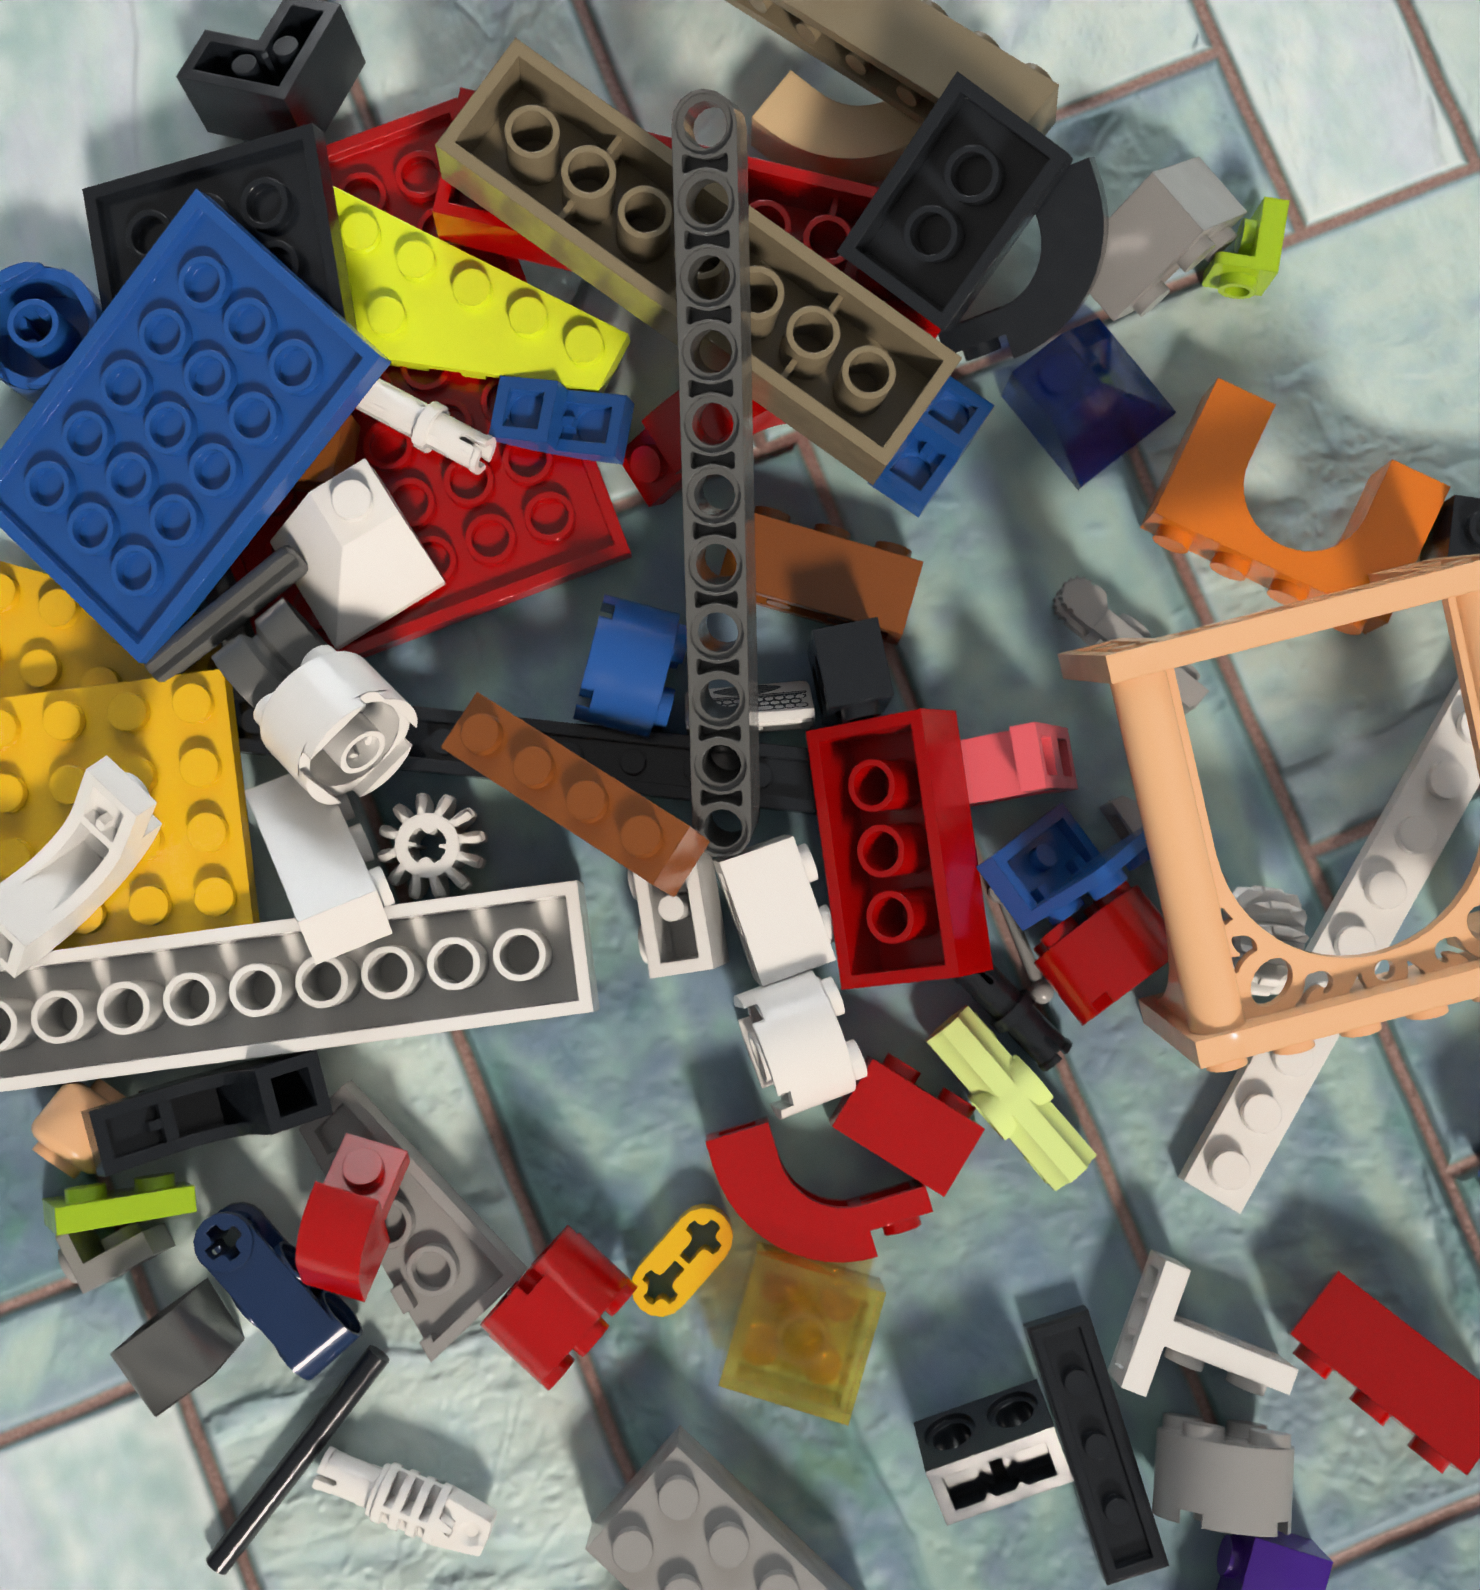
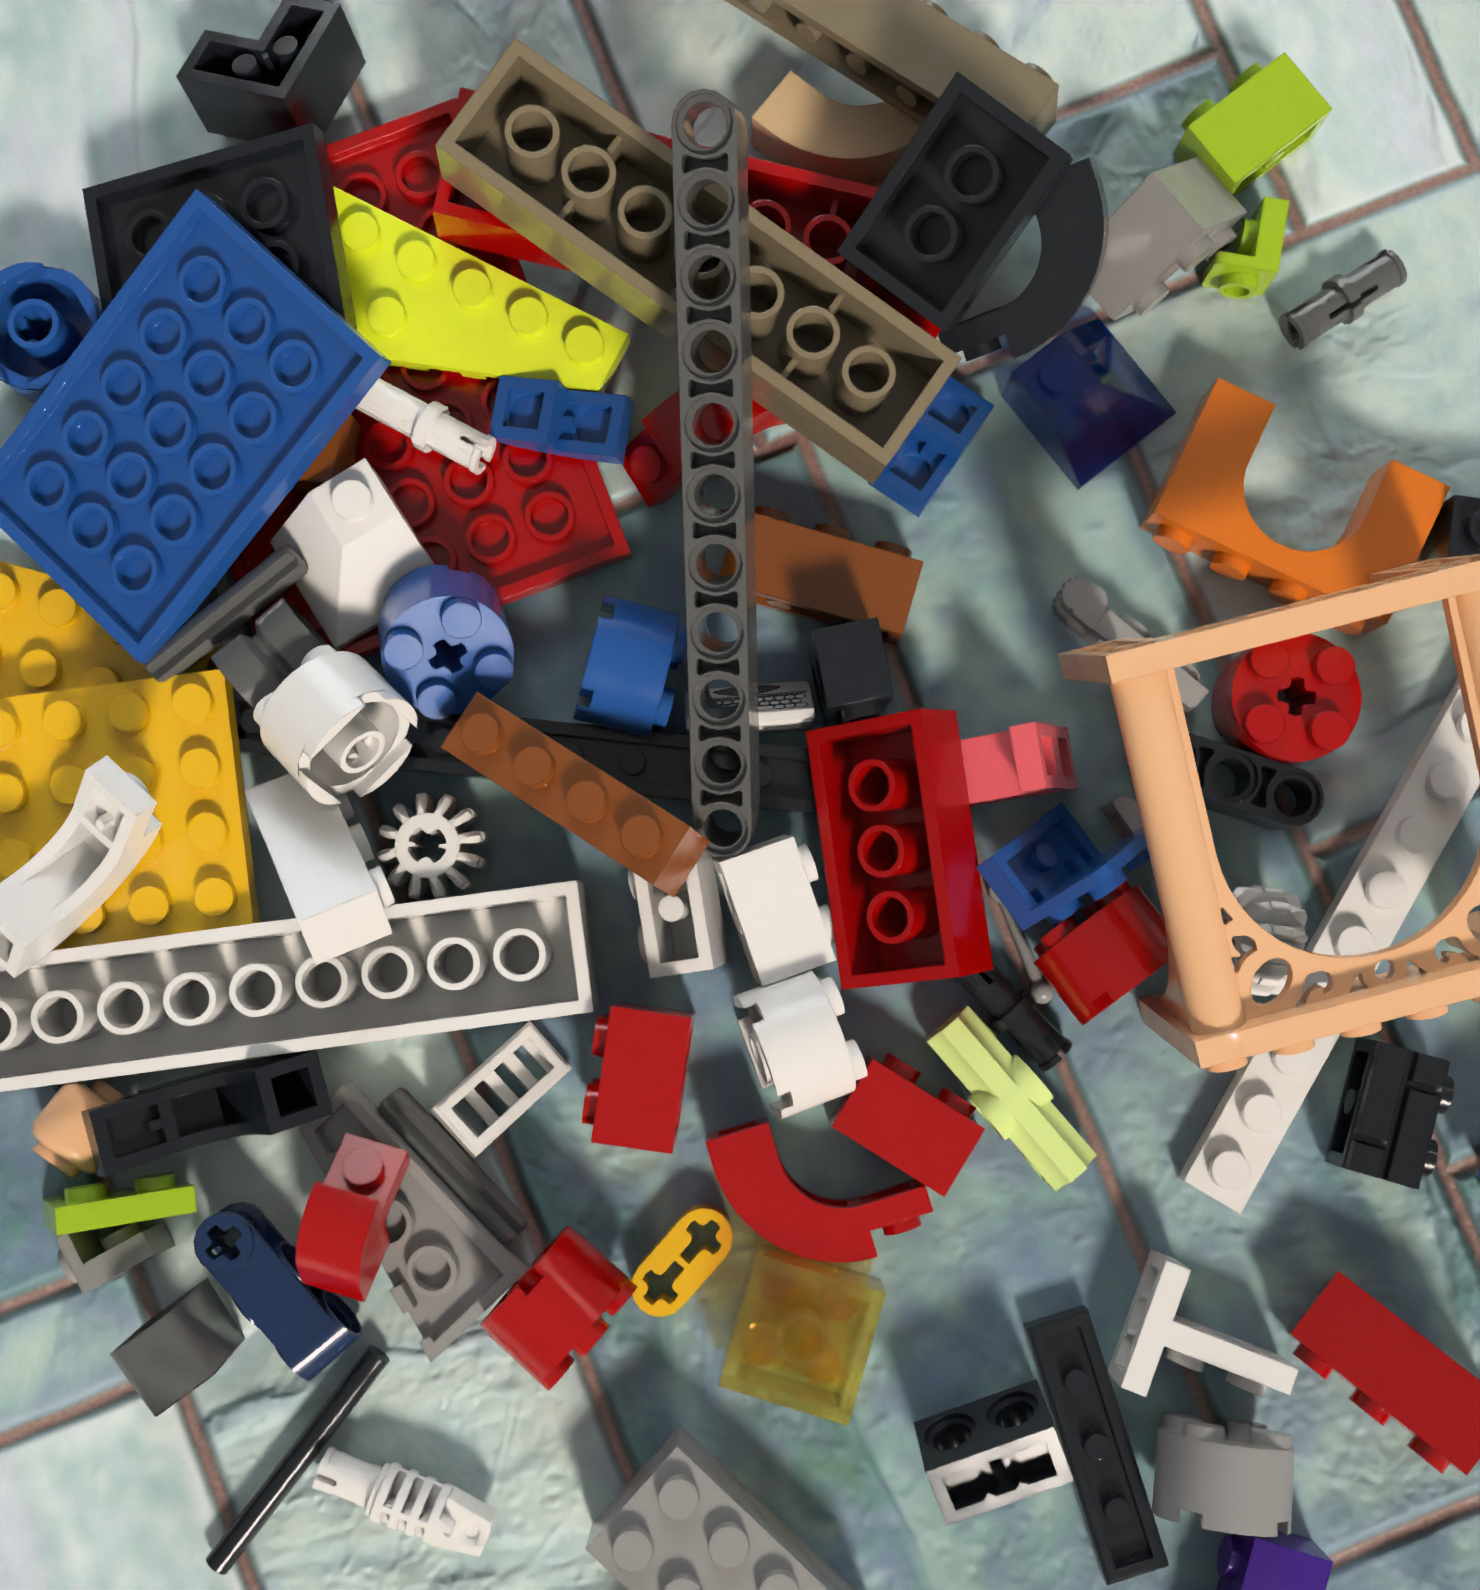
none -> blue brick [378,564,514,719]
none -> dark grey axle [378,1087,528,1245]
none -> white slope [429,1021,572,1159]
none -> red brick [582,1002,695,1154]
none -> black beam [1128,733,1324,830]
none -> lime brick [1173,52,1332,197]
none -> red brick [1211,634,1362,766]
none -> dark grey pin [1279,249,1407,350]
none -> black brick [1325,1037,1454,1190]

